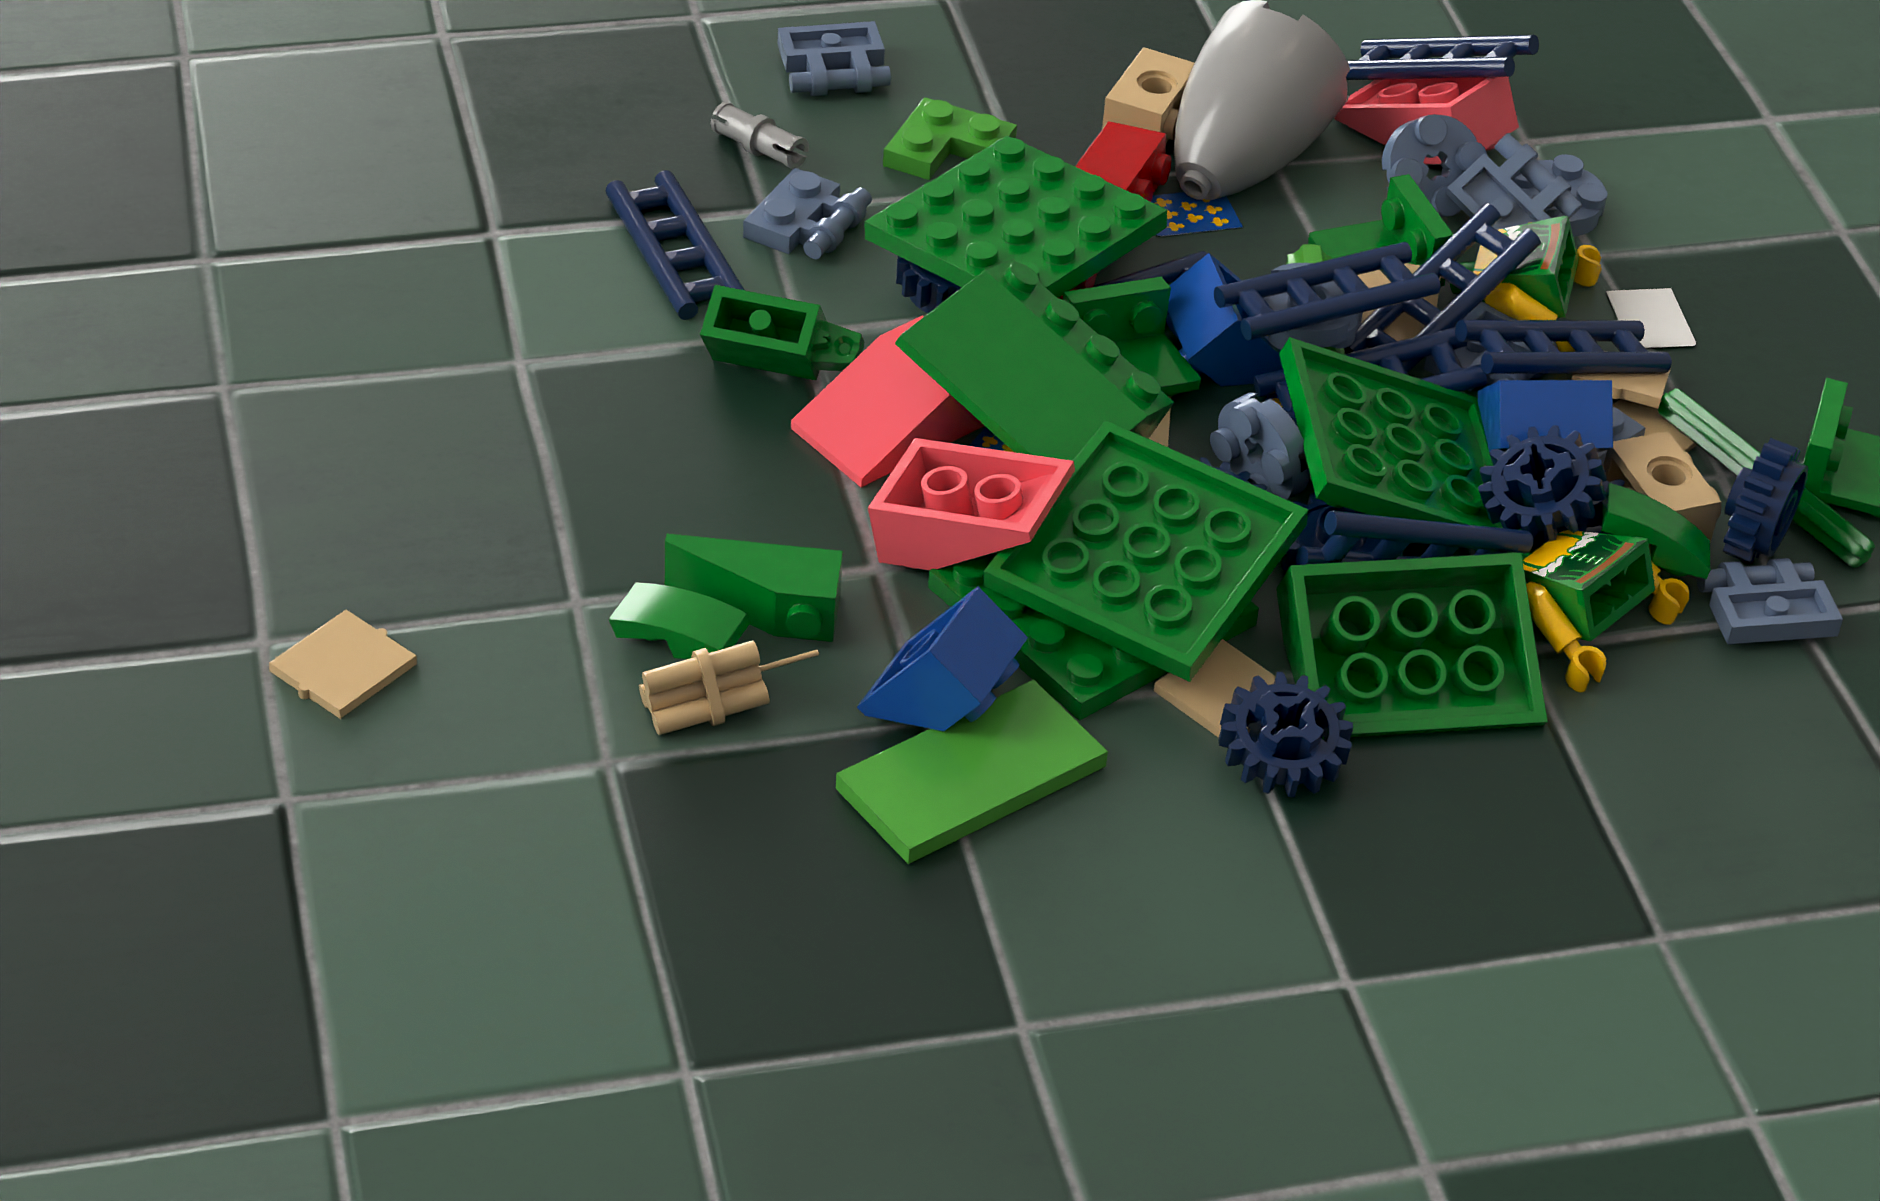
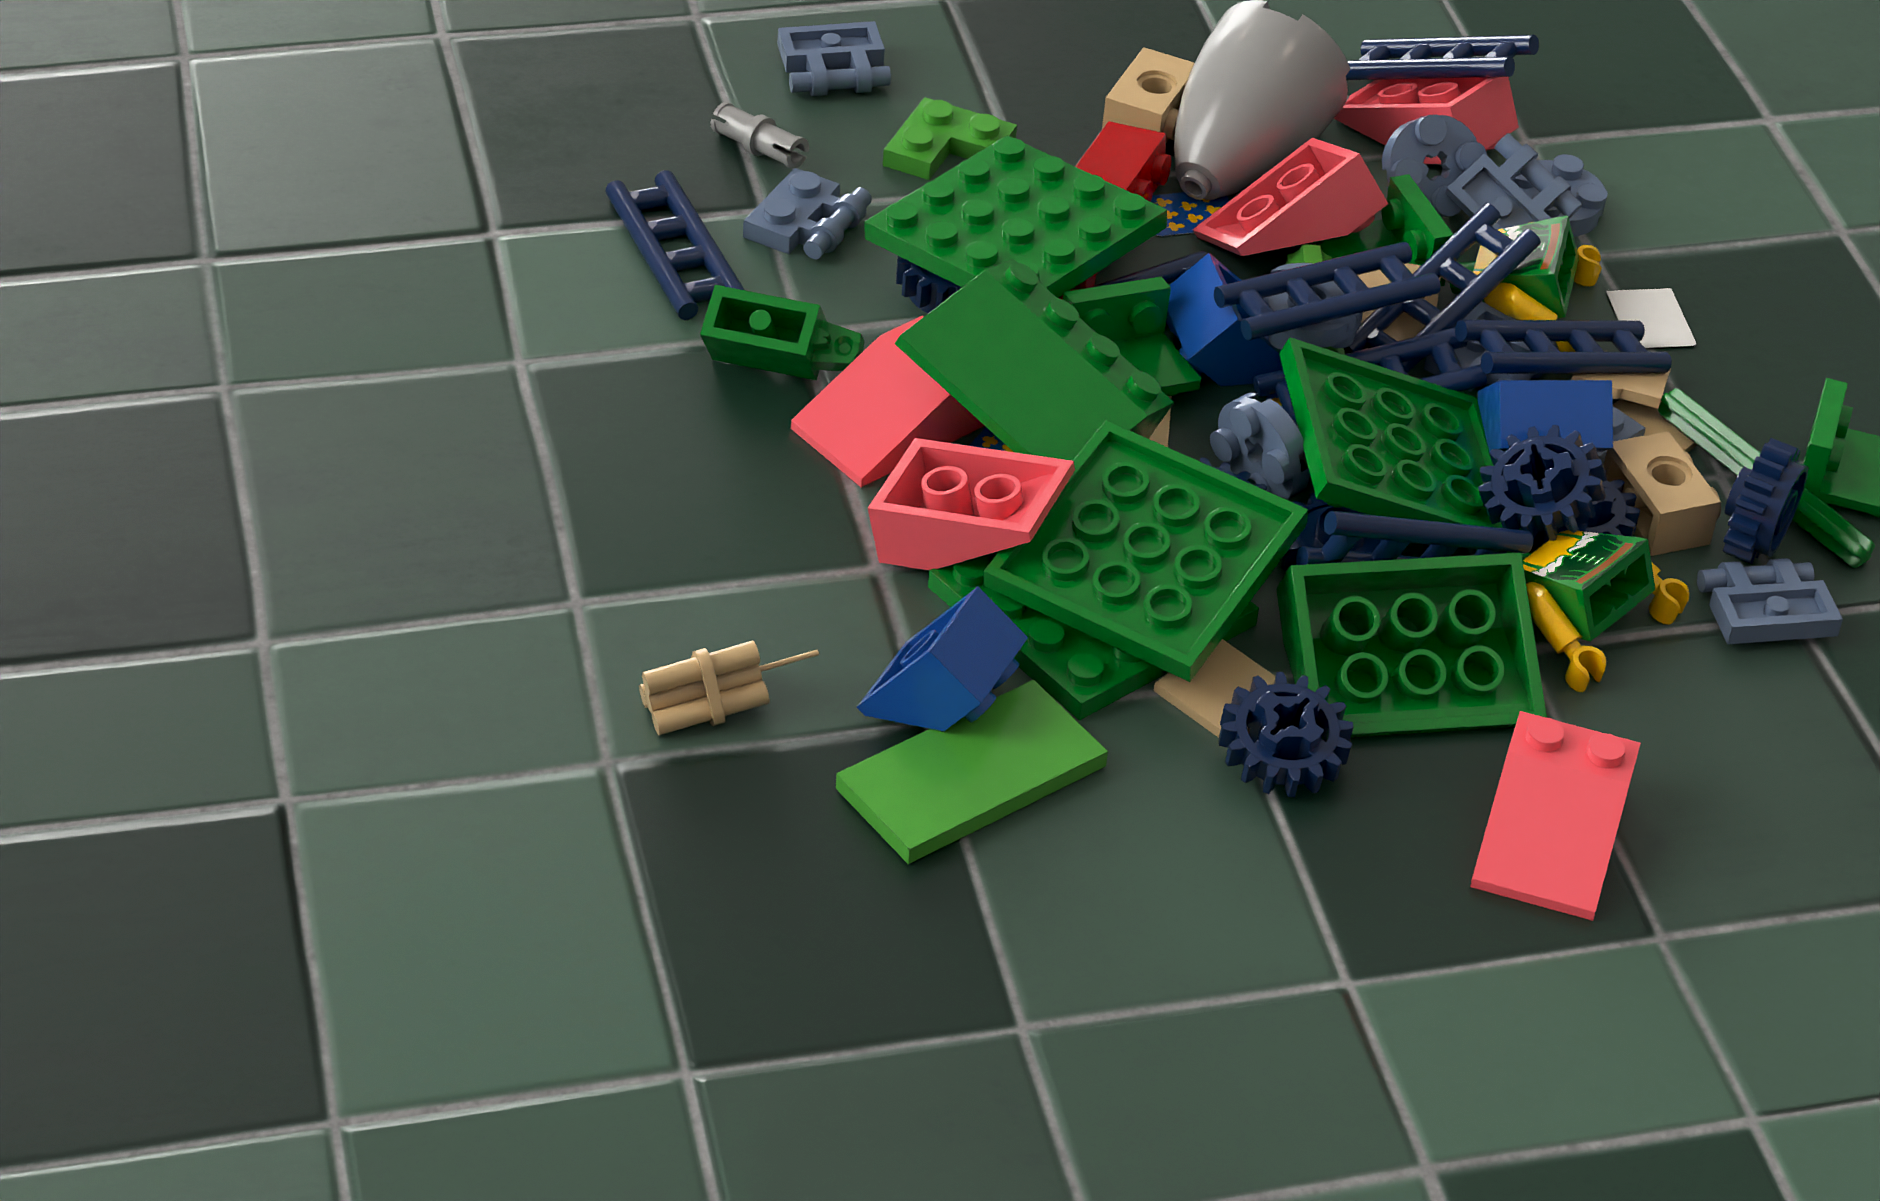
tan piece [269,610,417,719] -> none
green slope [608,583,751,659] -> none
green slope [664,533,843,642] -> none
green slope [1601,483,1710,579] -> none
none -> coral slope [1192,138,1389,256]
none -> coral slope [1470,711,1641,921]

